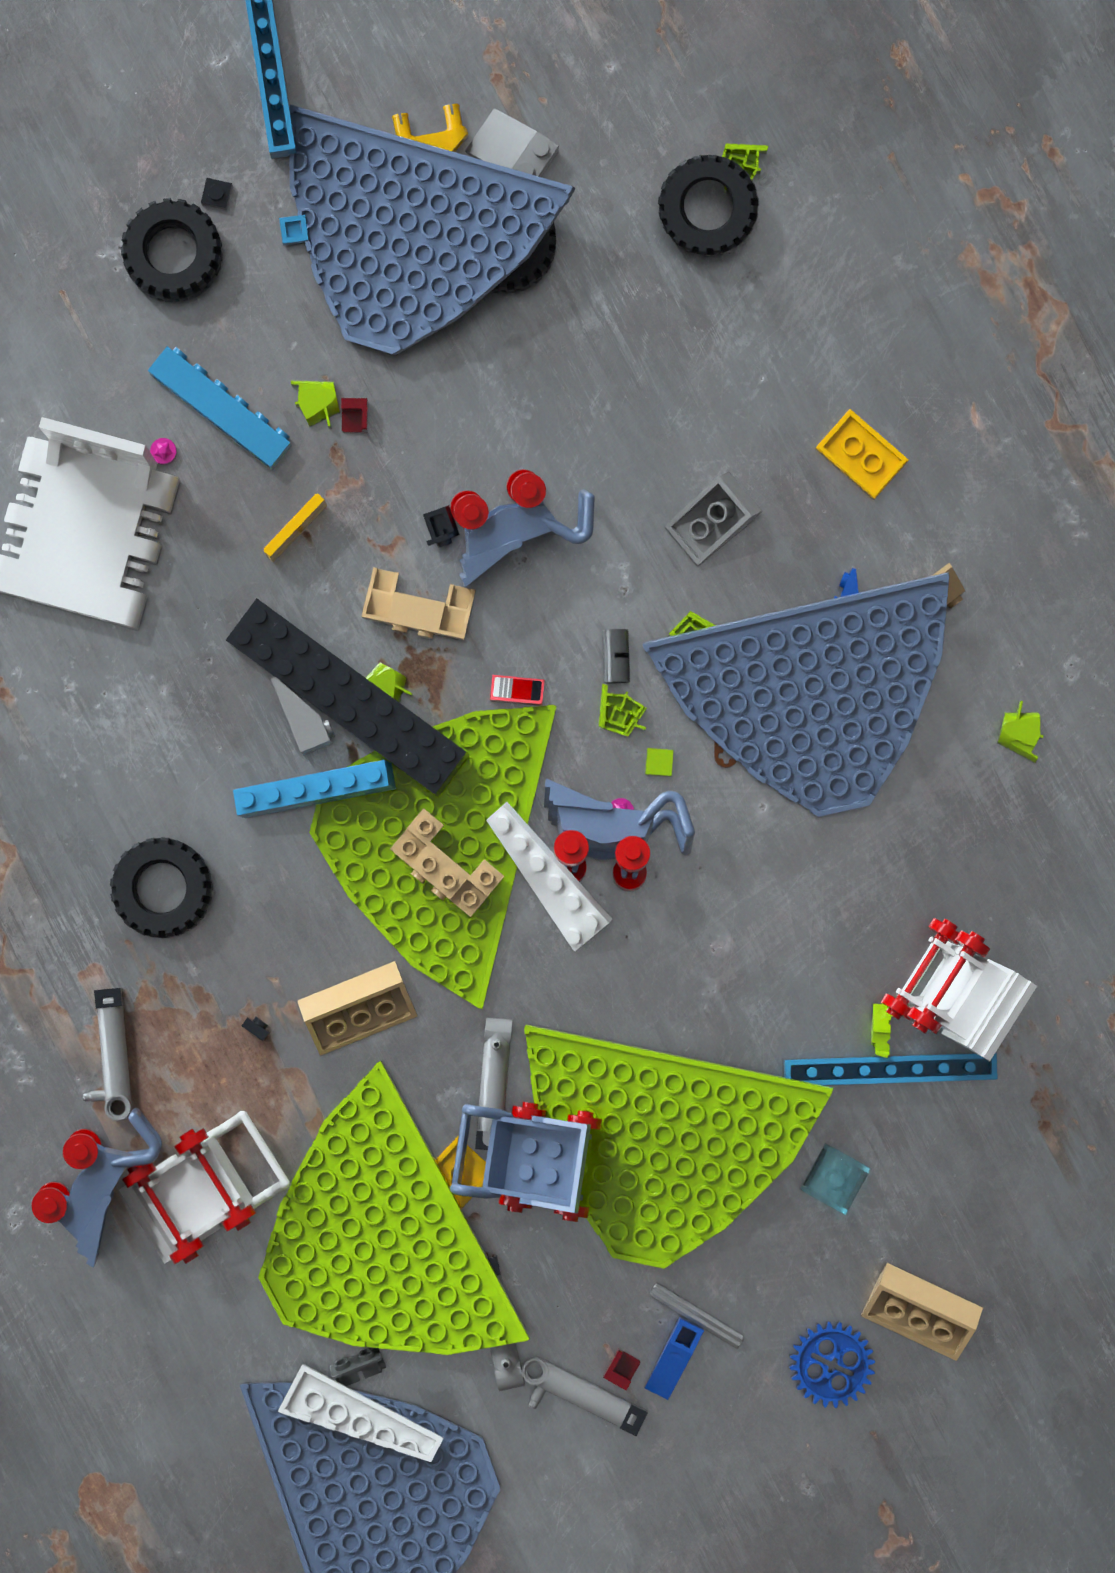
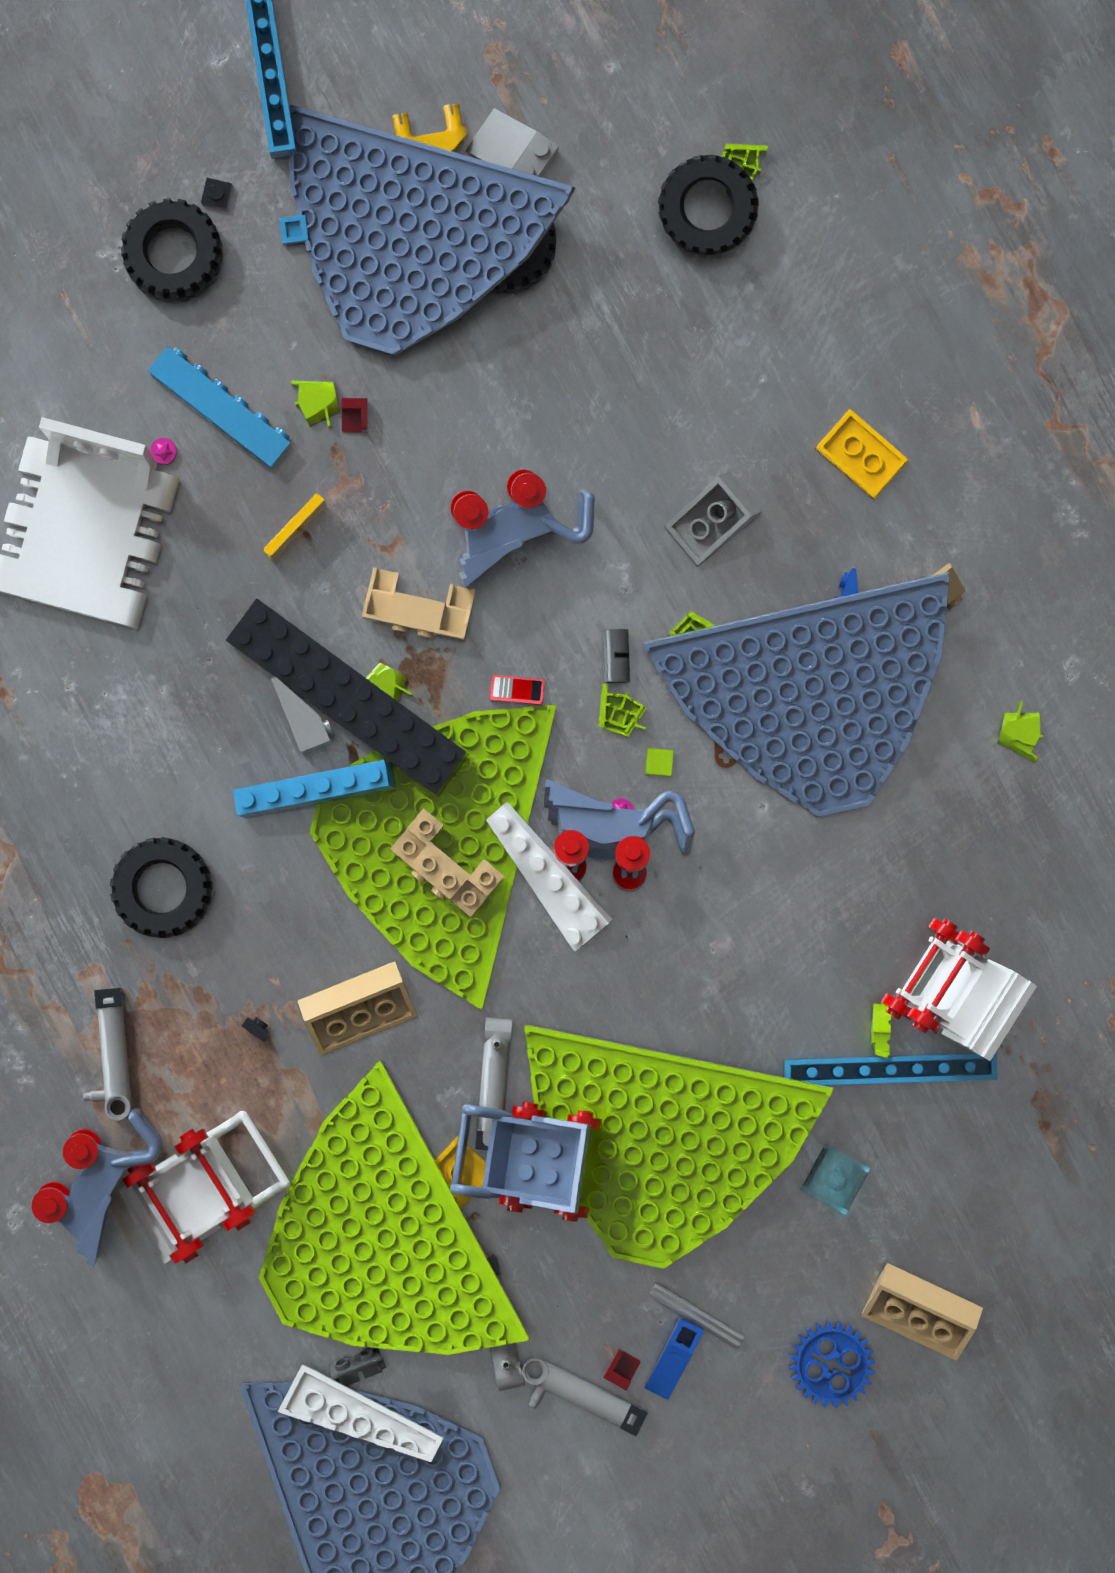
black bracket [423,505,460,548] -> none

